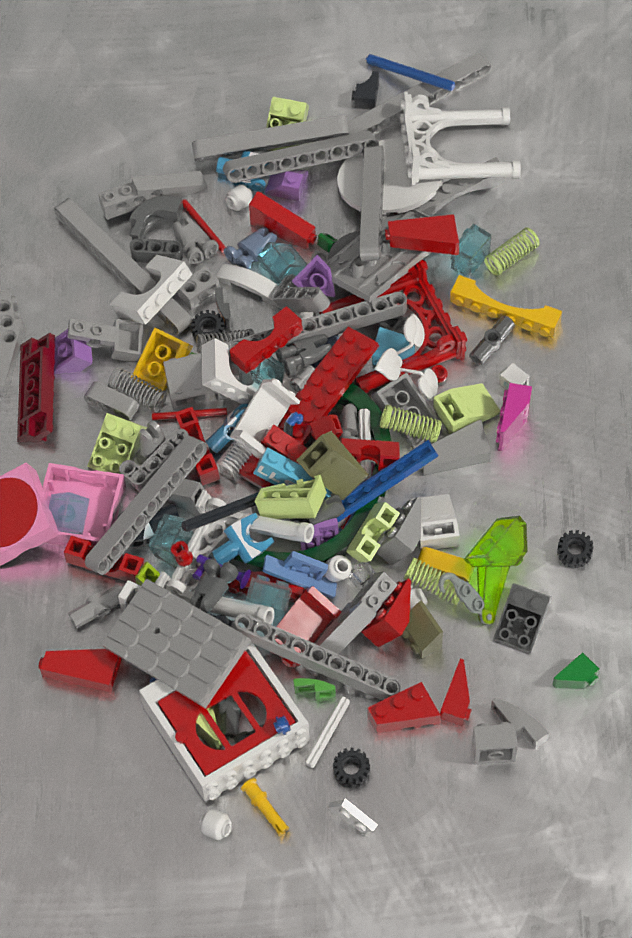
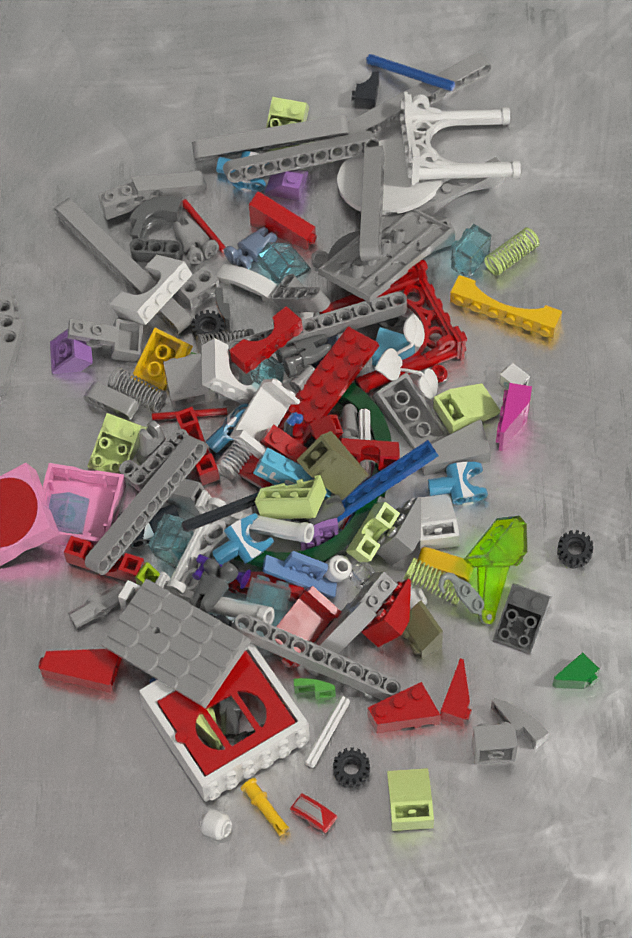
dark red slope [17,333,56,443] -> none
red bush [171,541,194,567] -> none
white head [225,185,252,211] -> none
blue plate [274,715,291,735] -> none
medium lavender slope [292,255,335,297] -> none
green slope [317,233,337,253] -> none
white wing [327,799,377,833] -> none
yellowish green piece [380,404,442,443] -> none
red slope [385,214,459,255] -> none
dark grey piece [469,316,515,365] -> none
none -> slope [290,793,338,833]
none -> yellowish green slope [387,768,434,831]
none -> dark azure connector [428,462,488,505]

